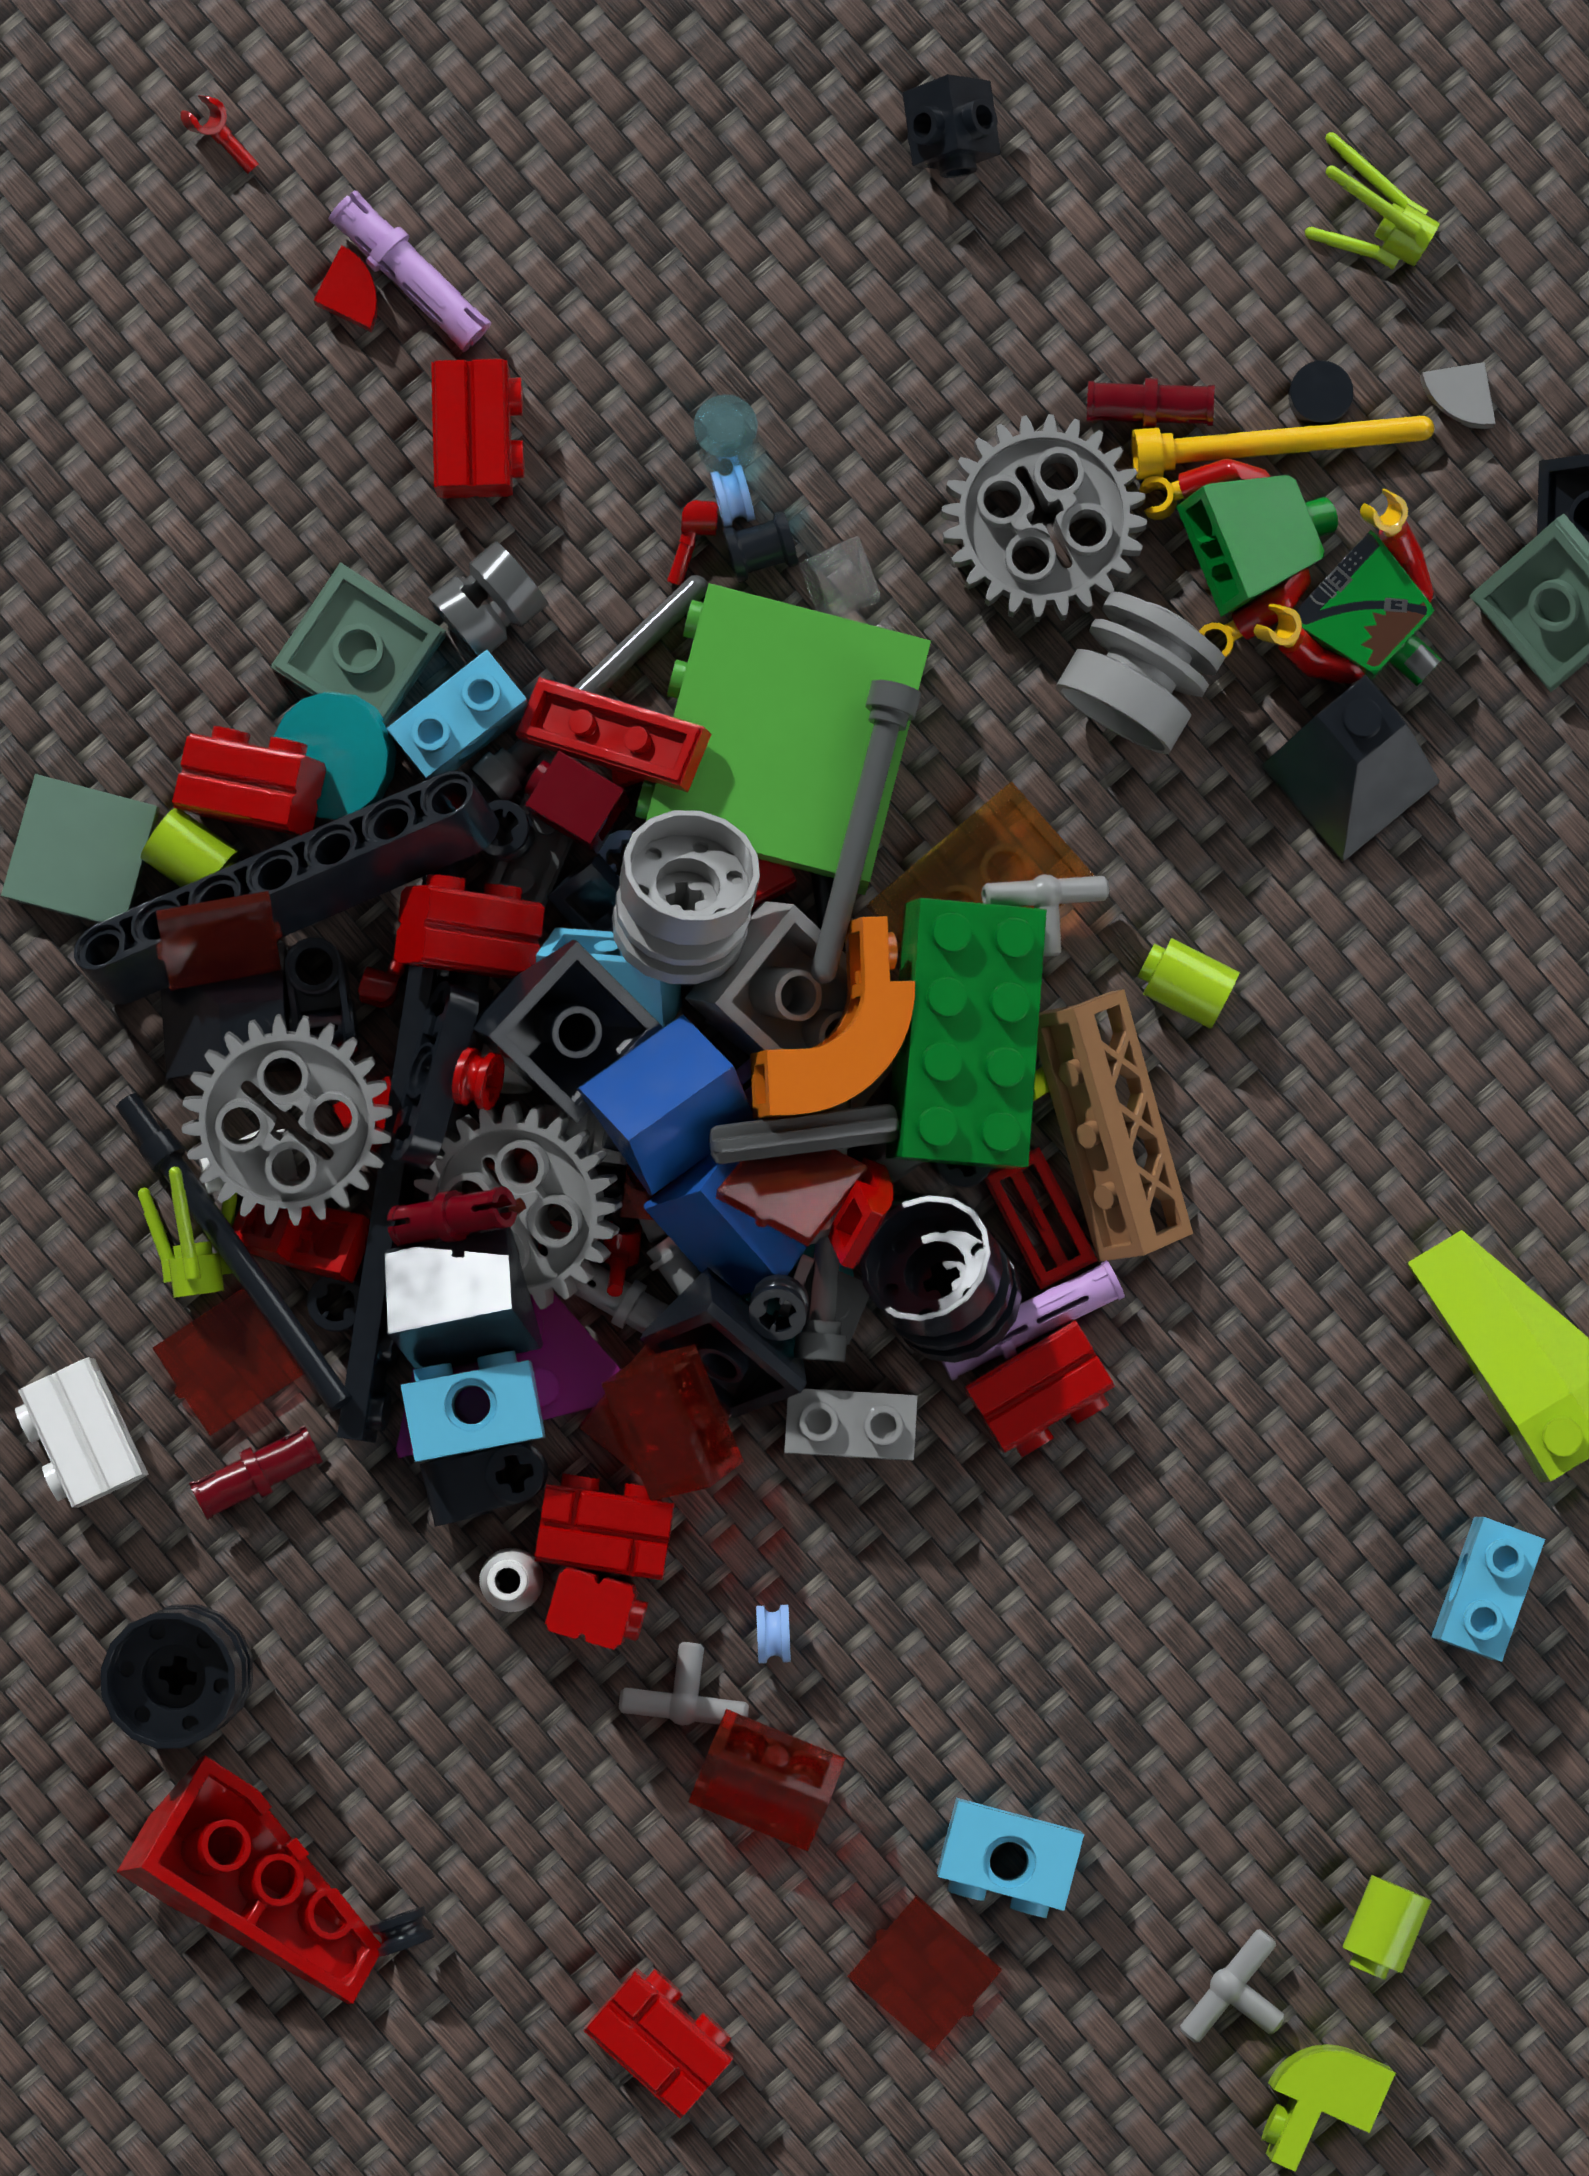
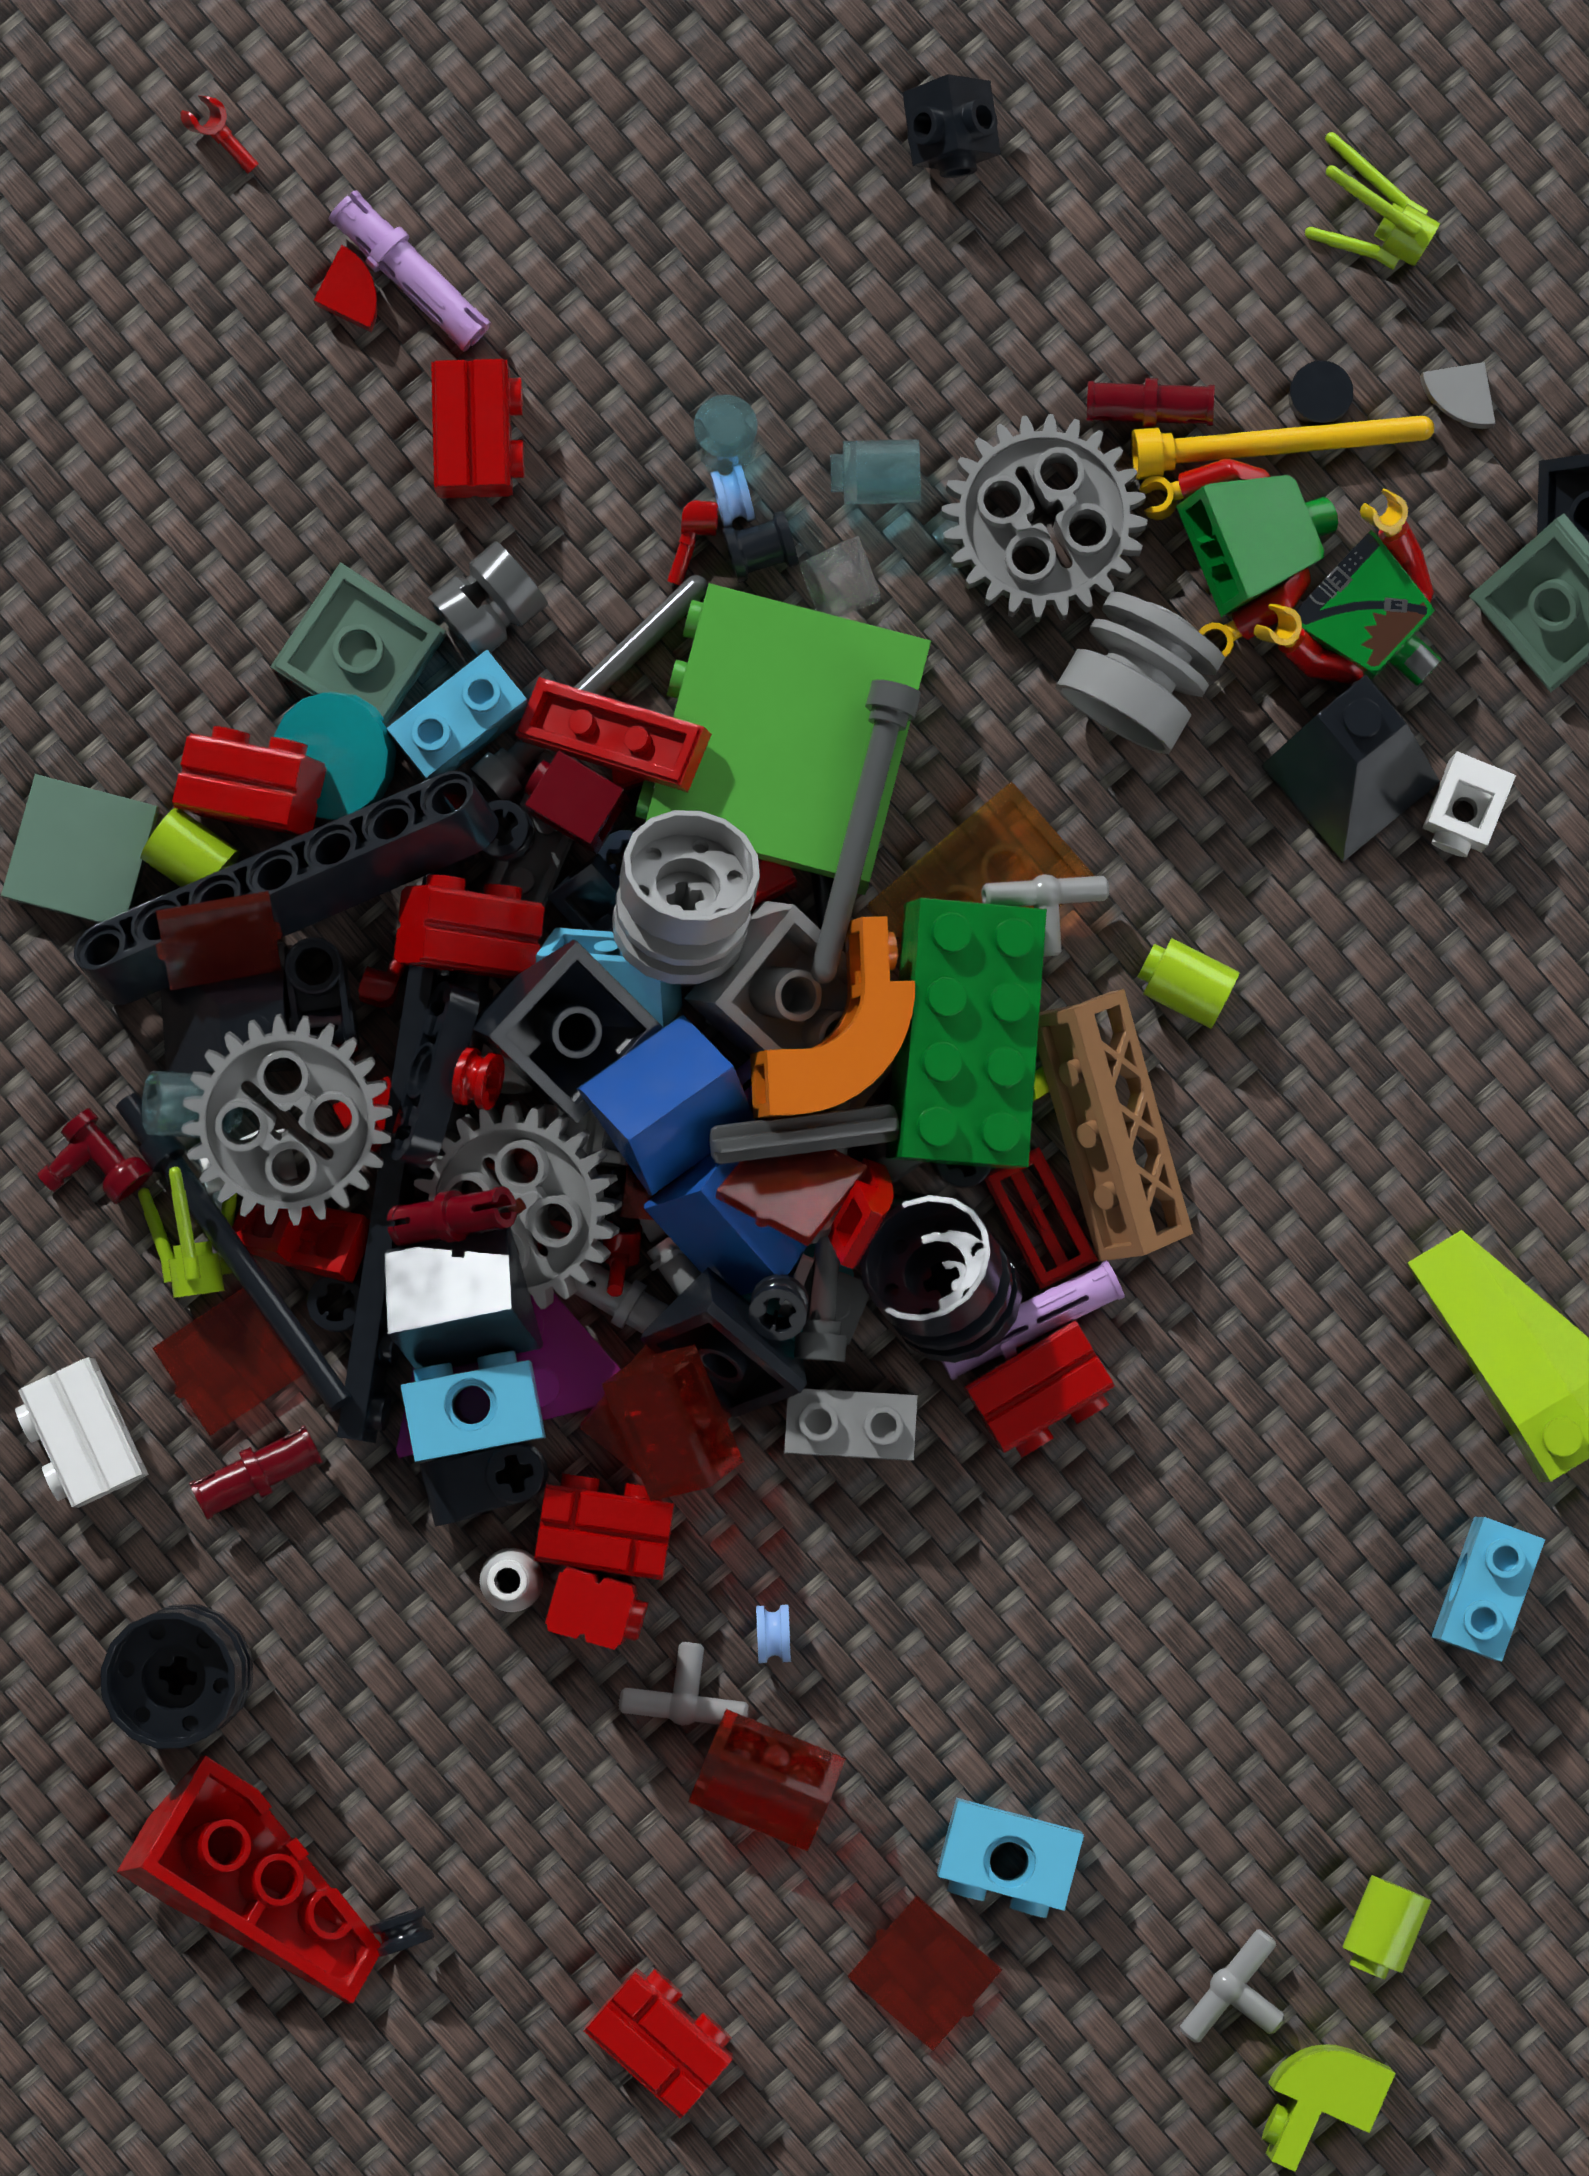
none -> dark red piece [37,1108,153,1204]
none -> clear light blue brick [142,1071,243,1138]
none -> clear light blue brick [830,439,921,505]
none -> white brick [1422,751,1516,857]

